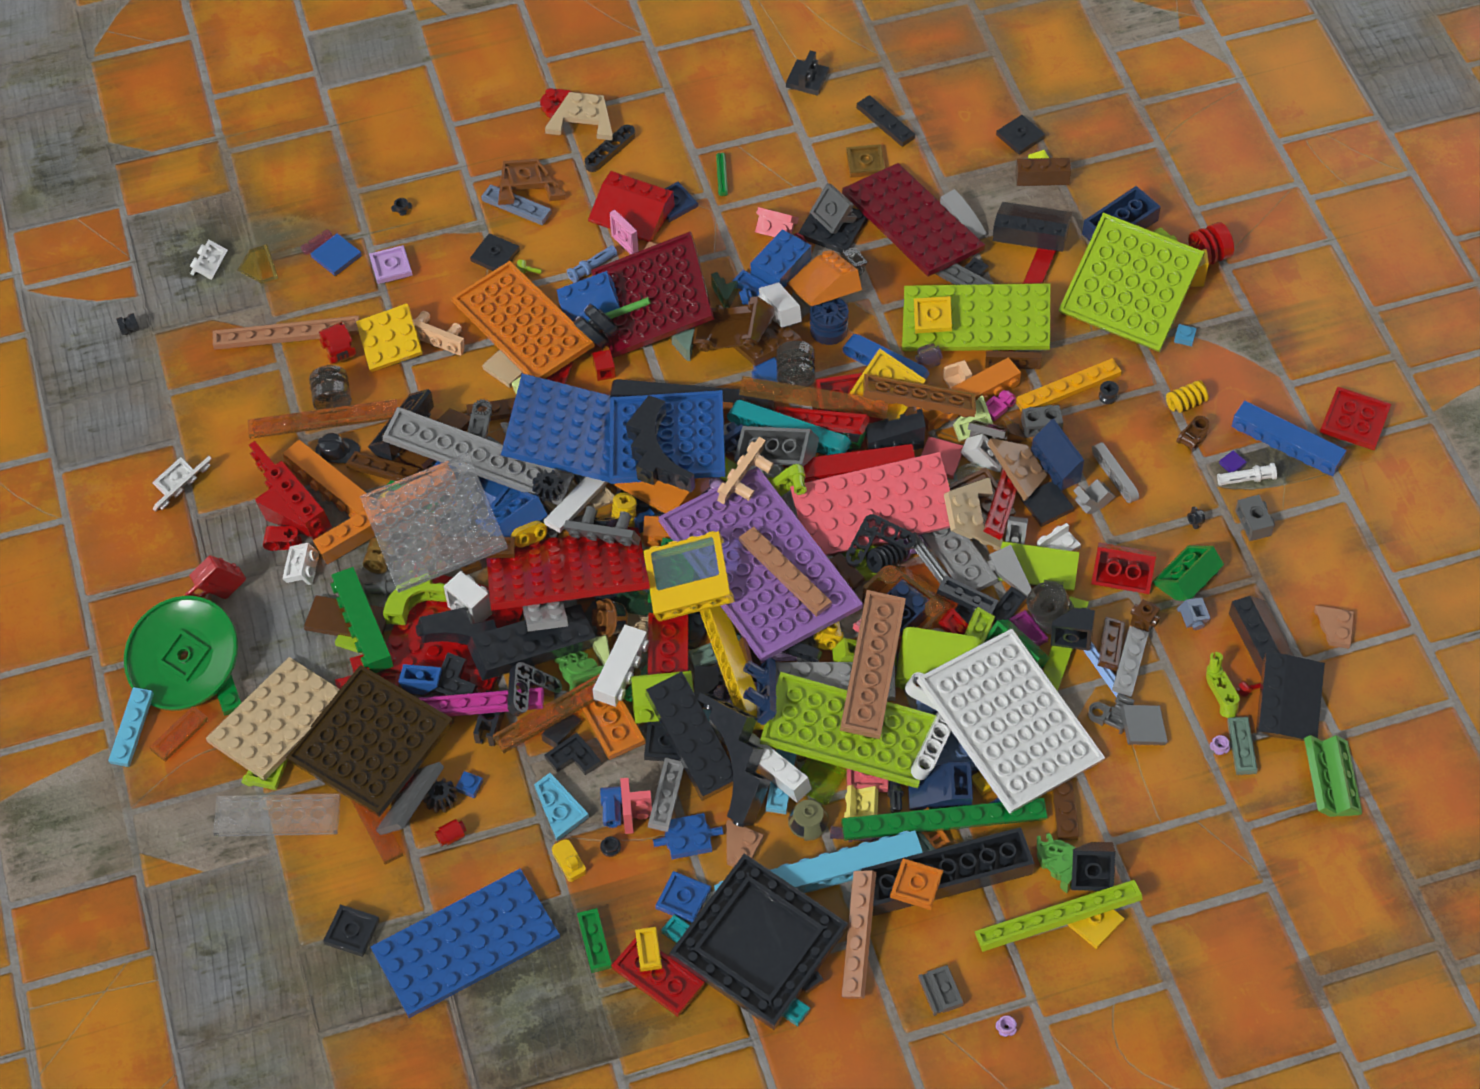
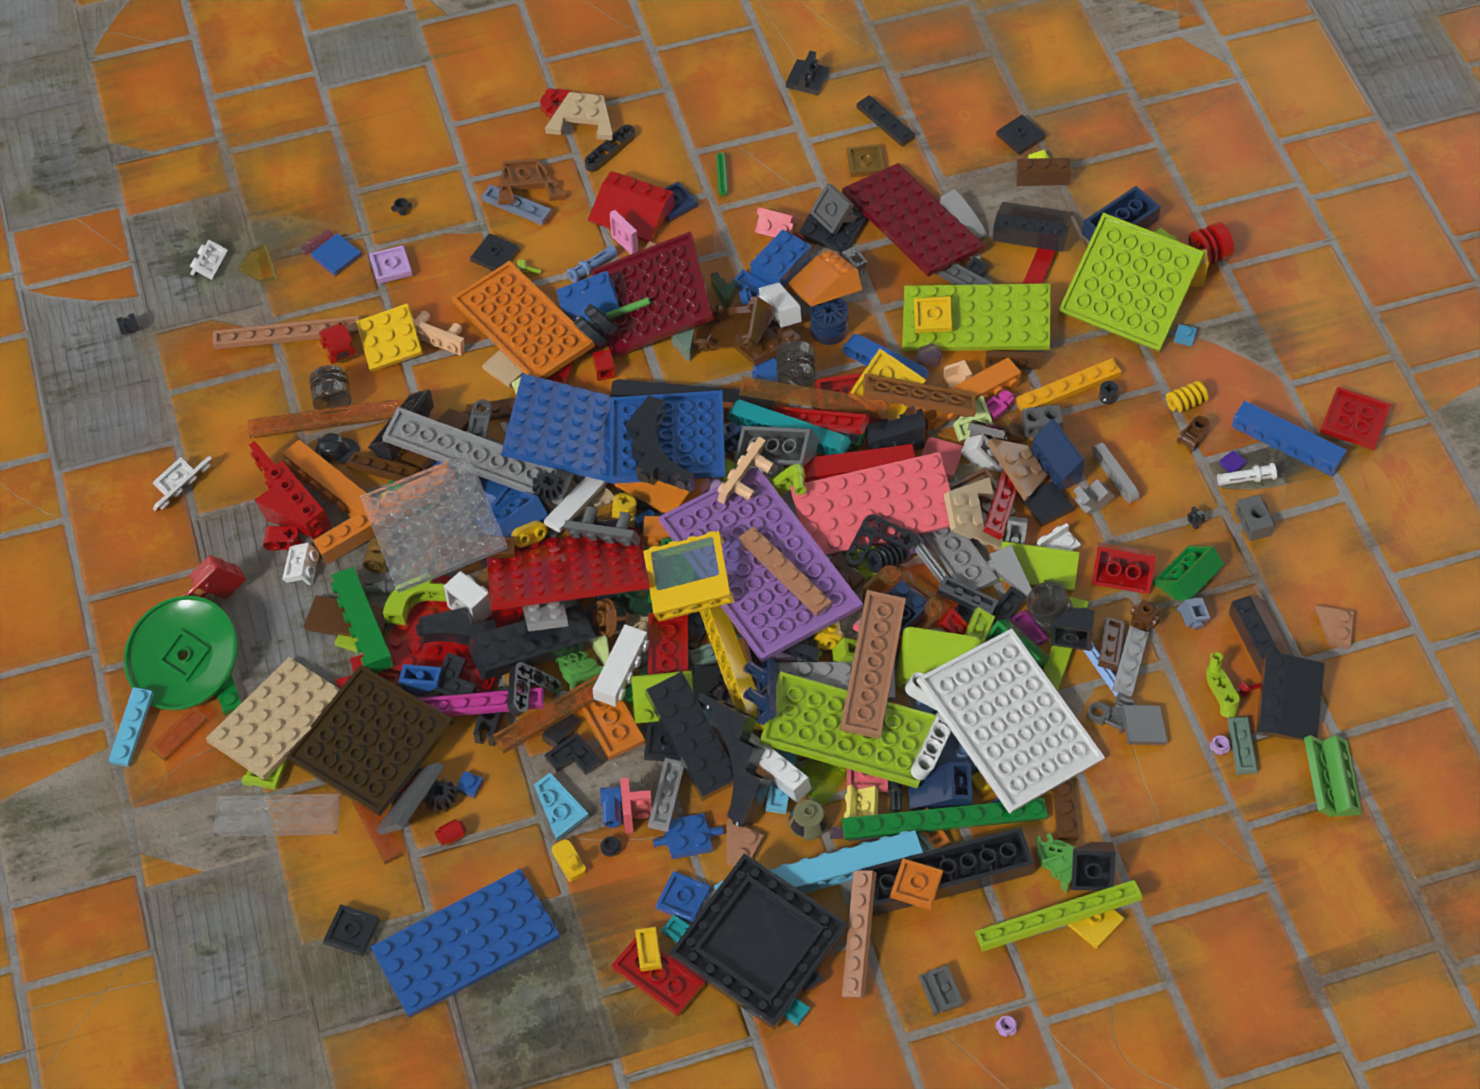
green plate [577,908,612,973] -> none

